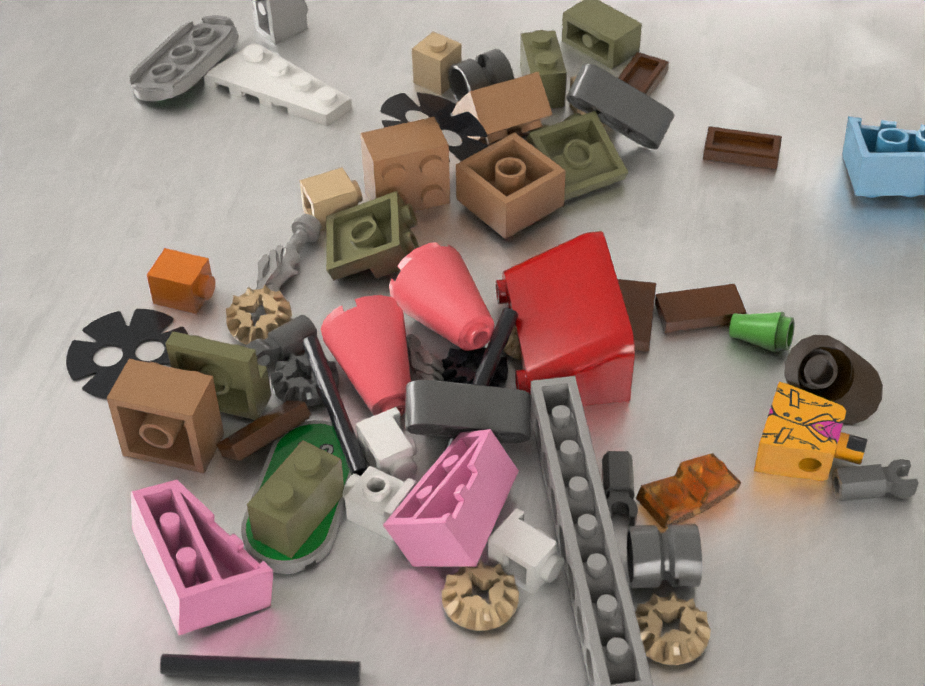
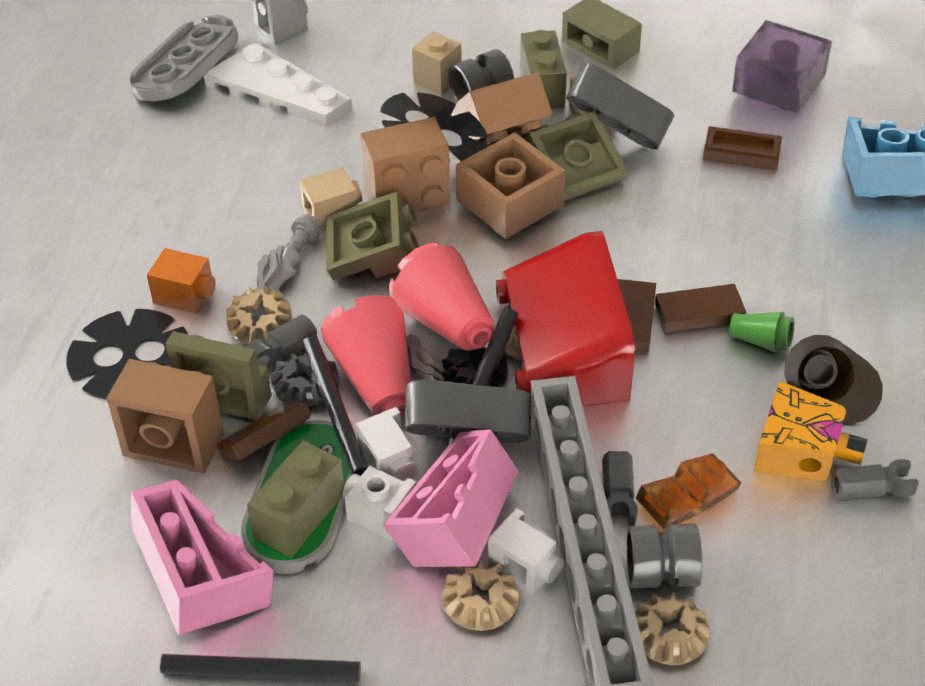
reddish brown tile [618,52,669,97] -> none
none -> clear purple brick [732,20,832,114]

